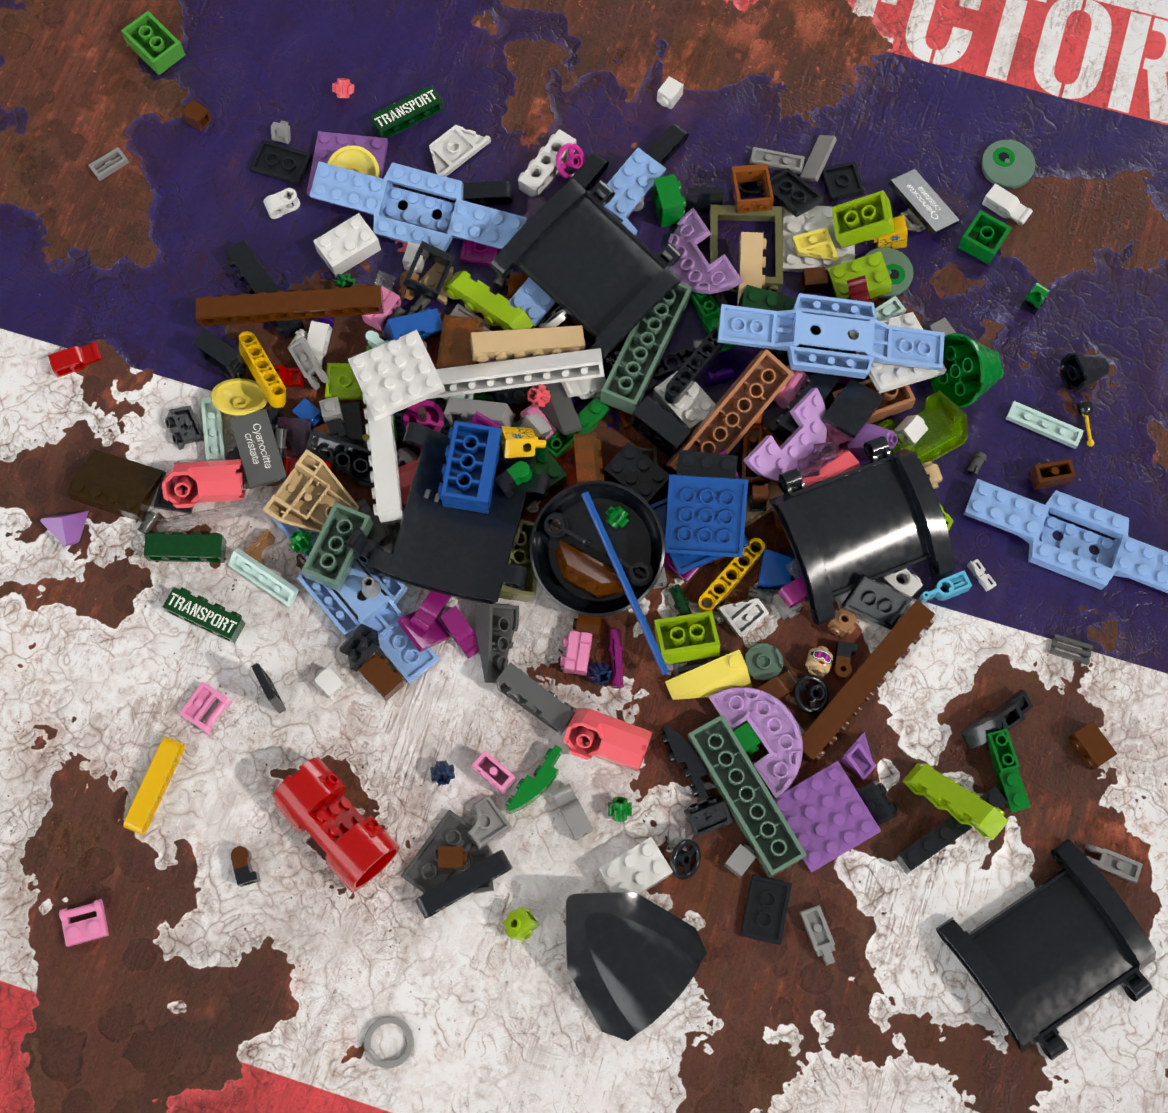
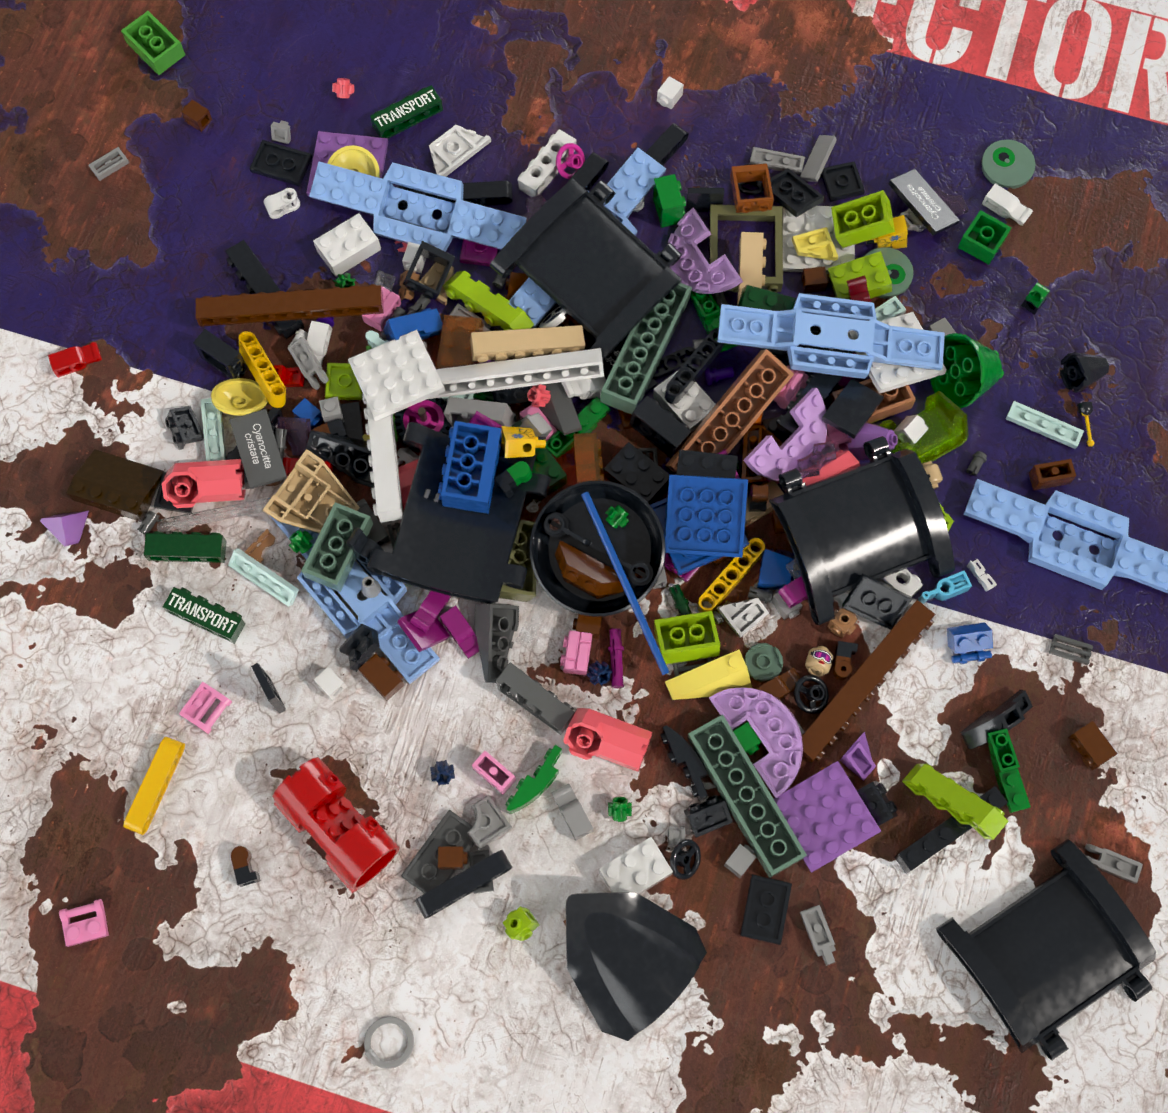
none -> blue brick [947,622,993,664]

